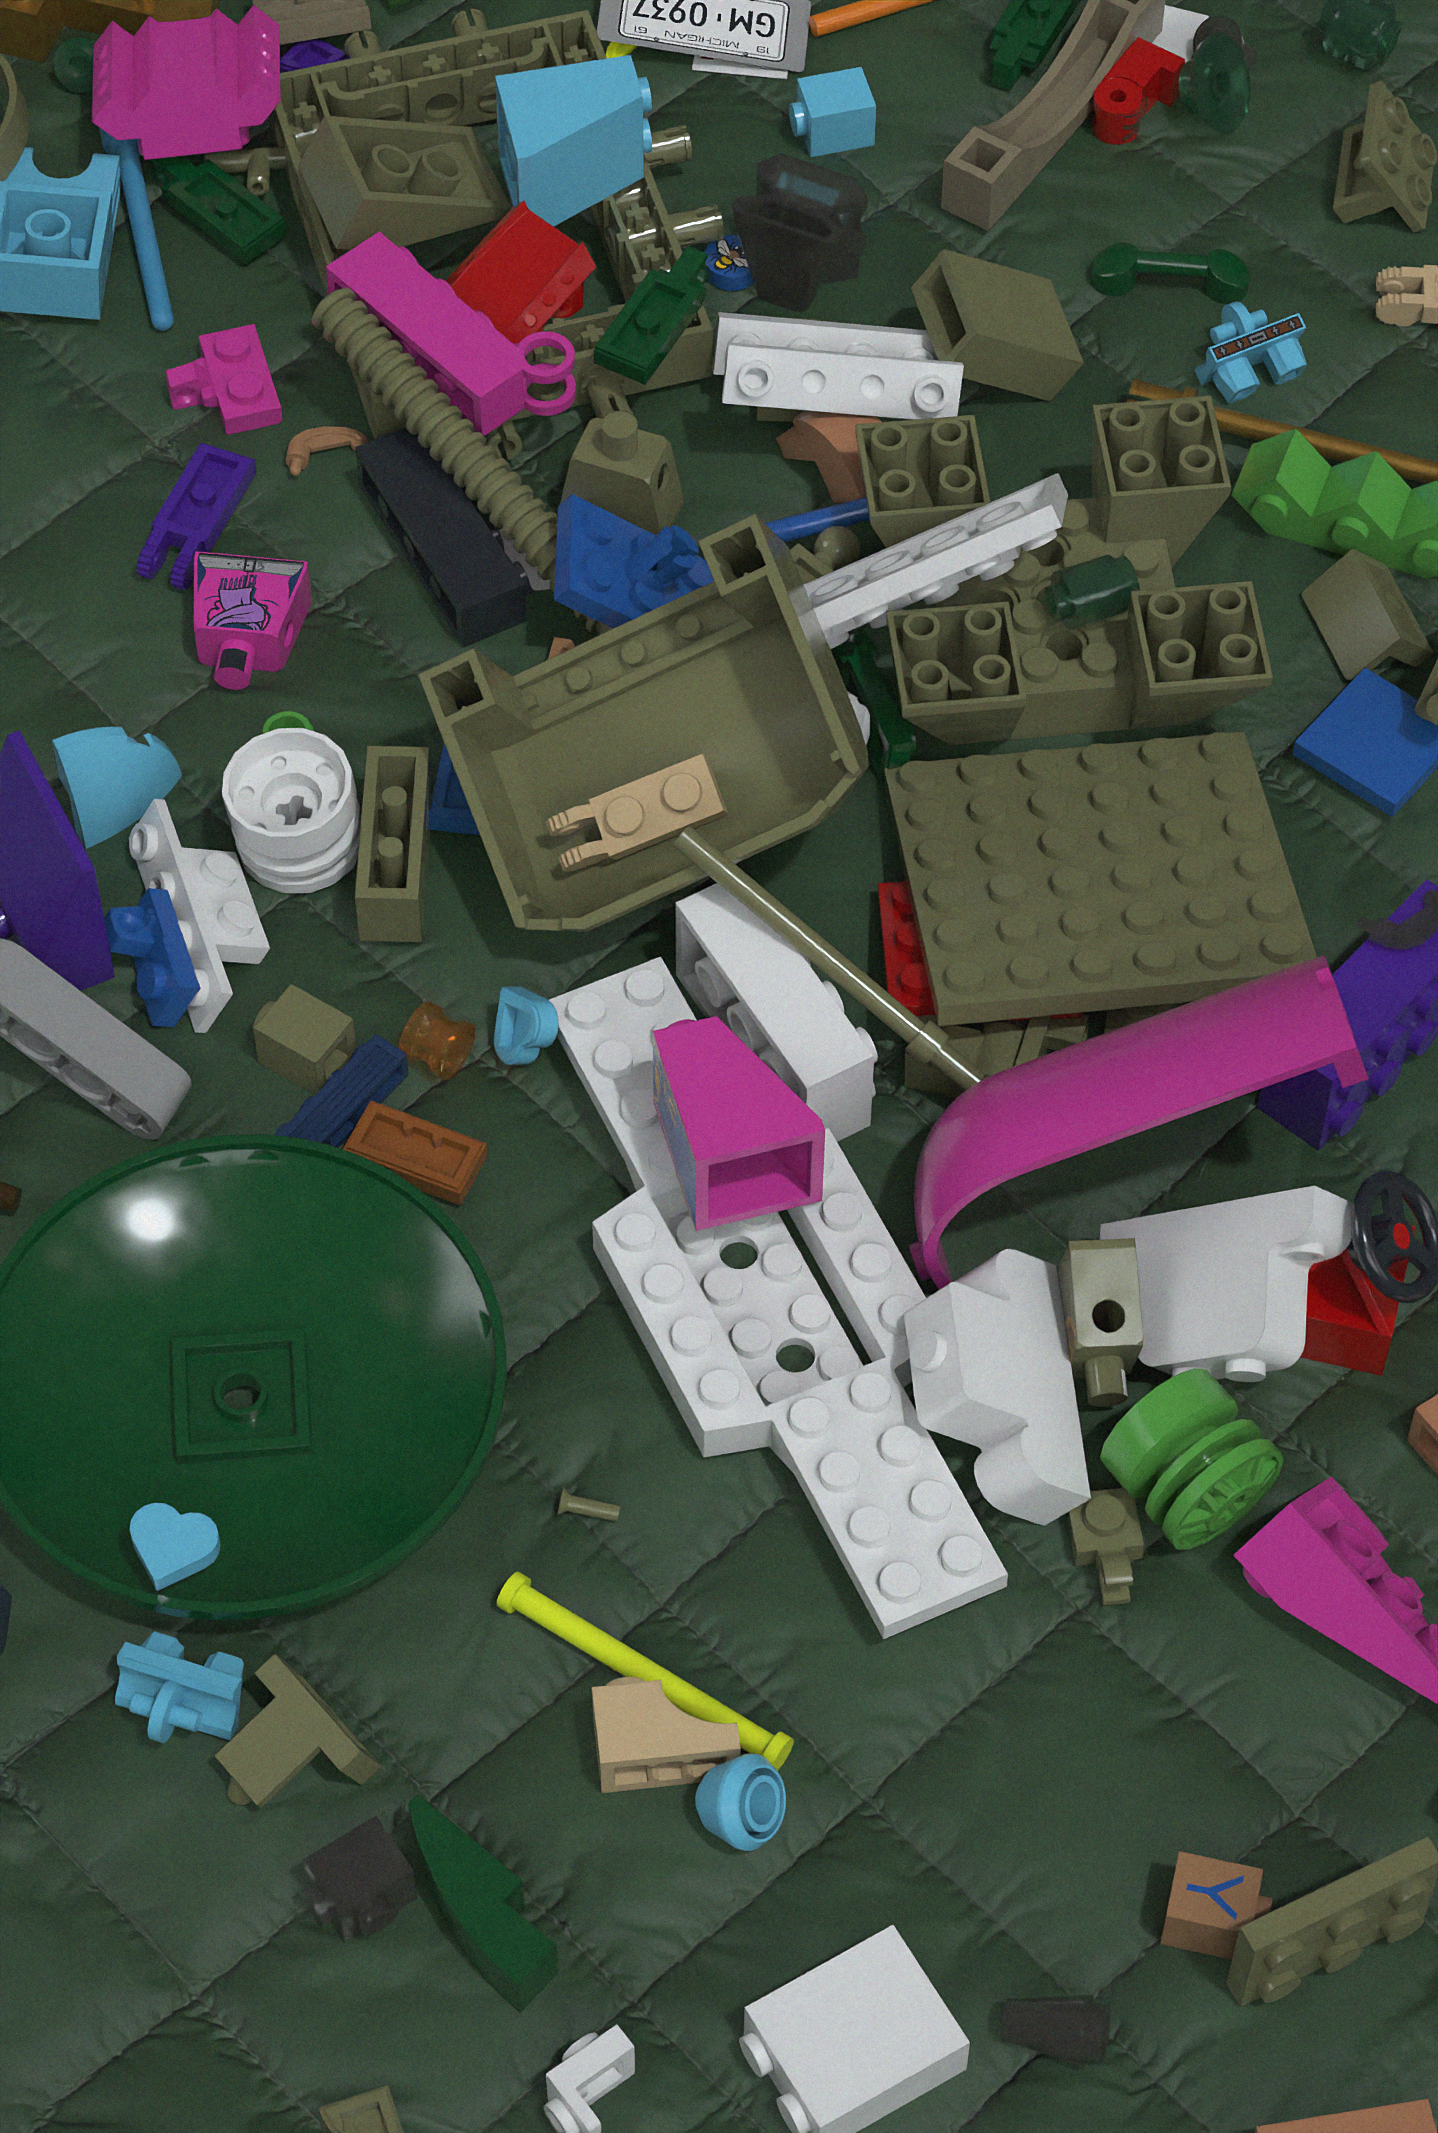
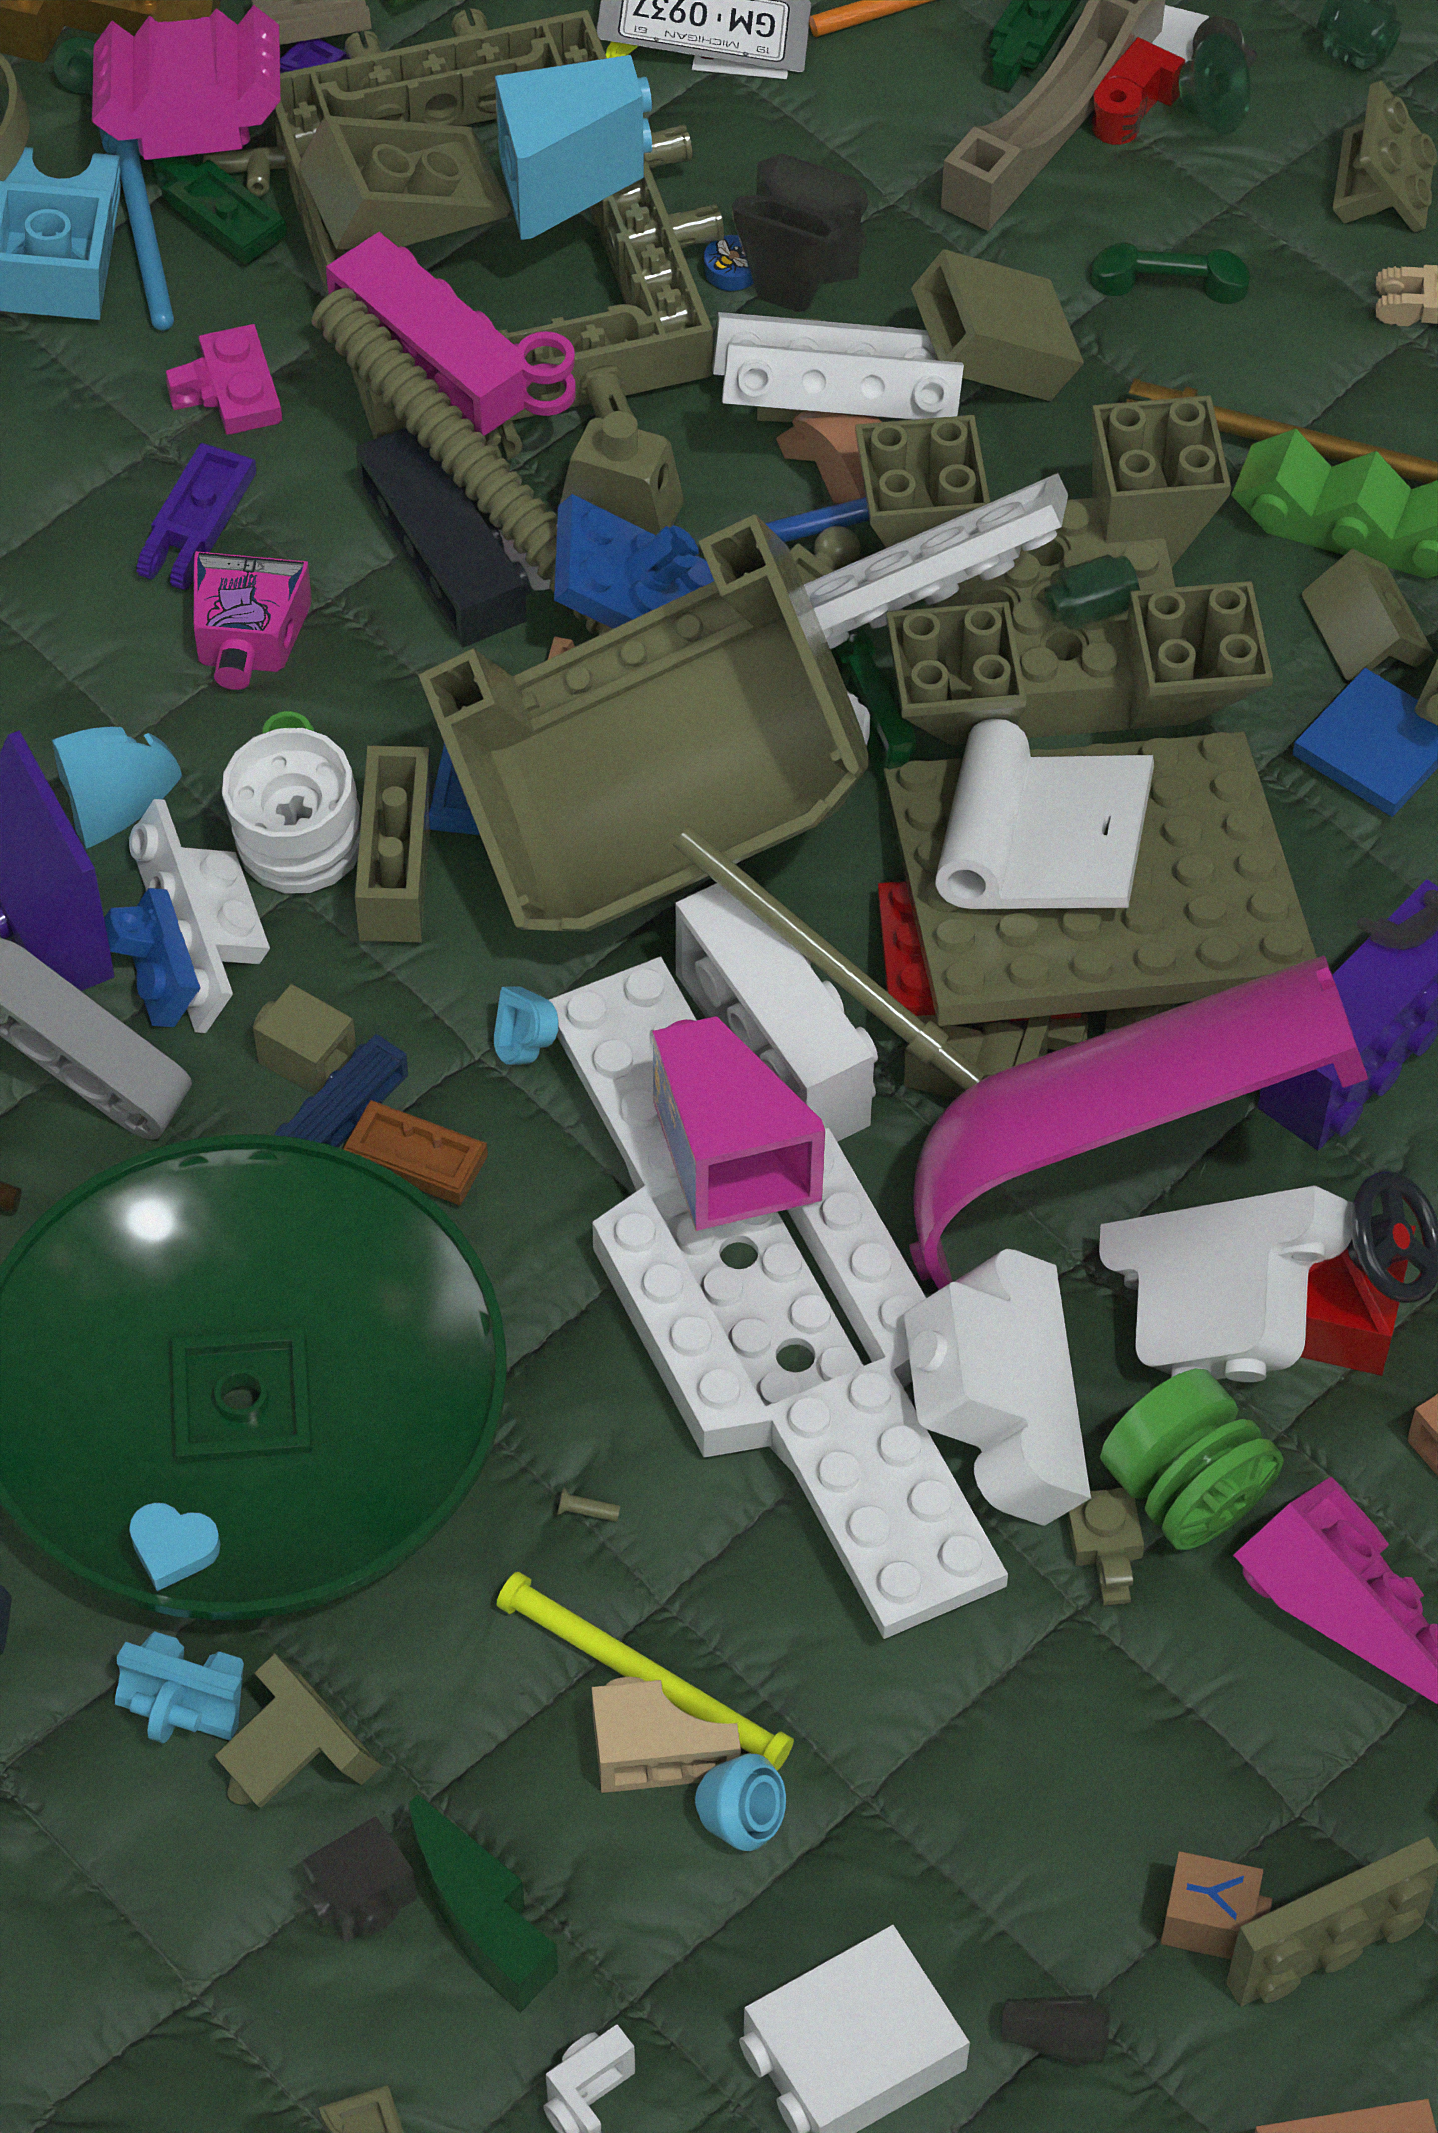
medium nougat piece [285,426,368,476] -> none
clear orange wheel [399,1001,476,1080] -> none
red slope [446,201,596,344] -> none
tan hinge [546,753,728,872] -> none
dark green hinge [593,246,709,385] -> none
medium azure brick [789,67,876,157] -> none
olive torso [1057,1238,1144,1407] -> none
medium azure hips [1194,301,1307,404] -> none
none -> white door [936,718,1154,909]

